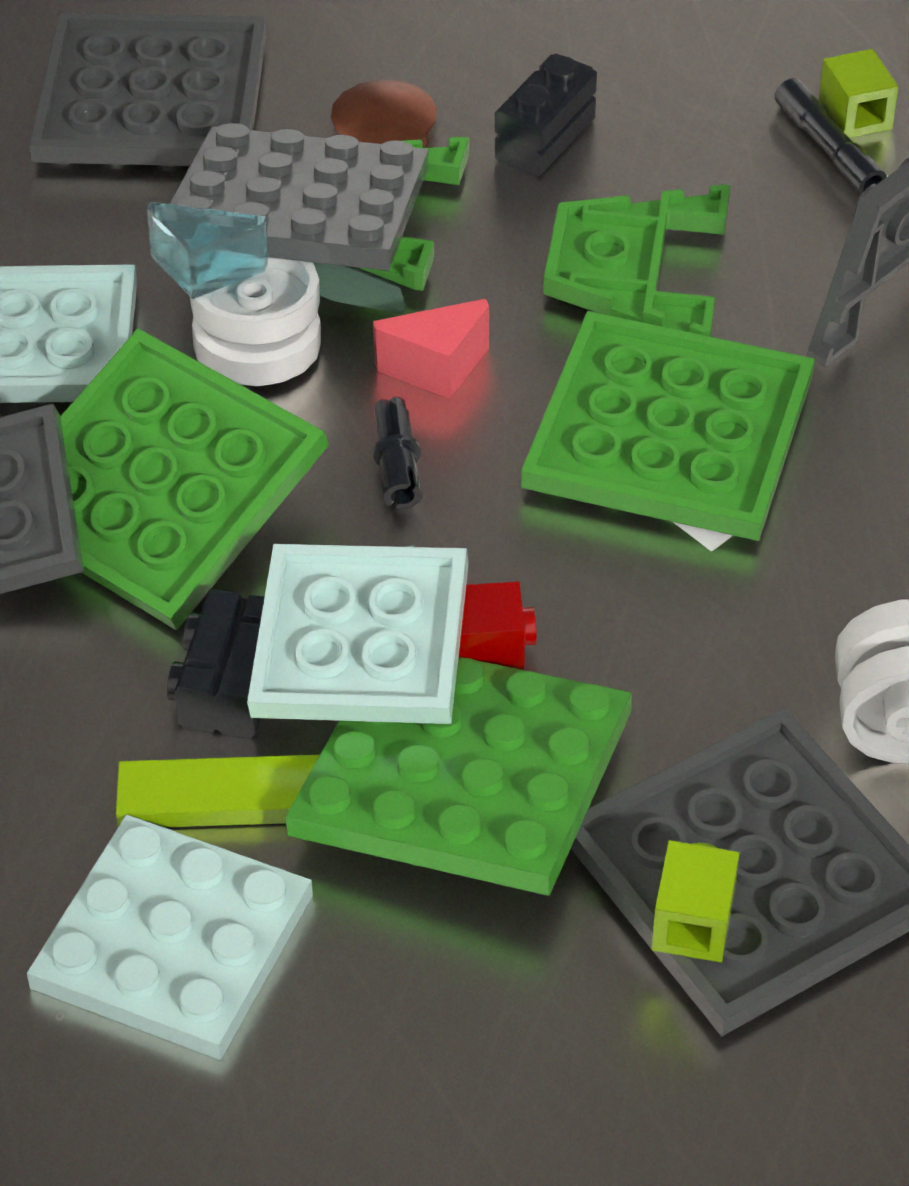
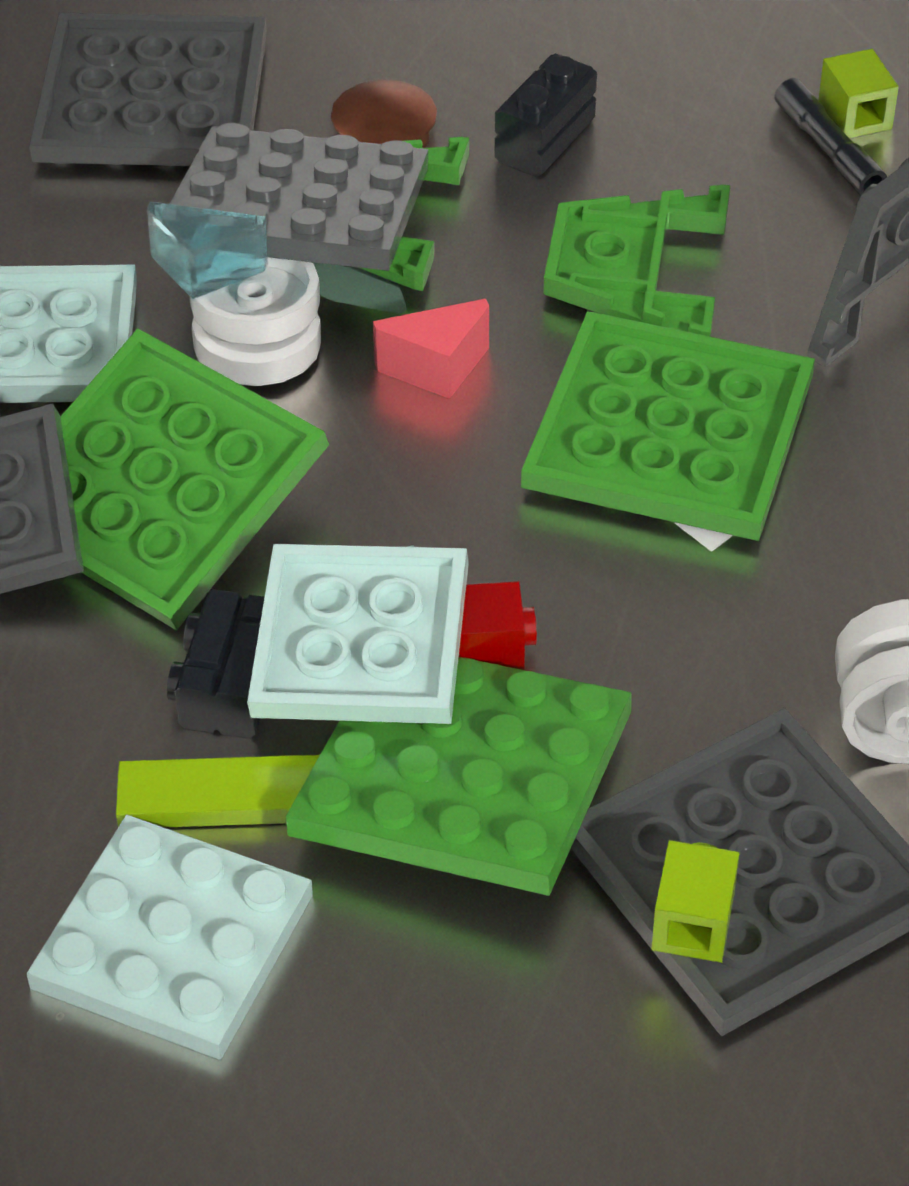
black axle [373,396,422,509] -> none

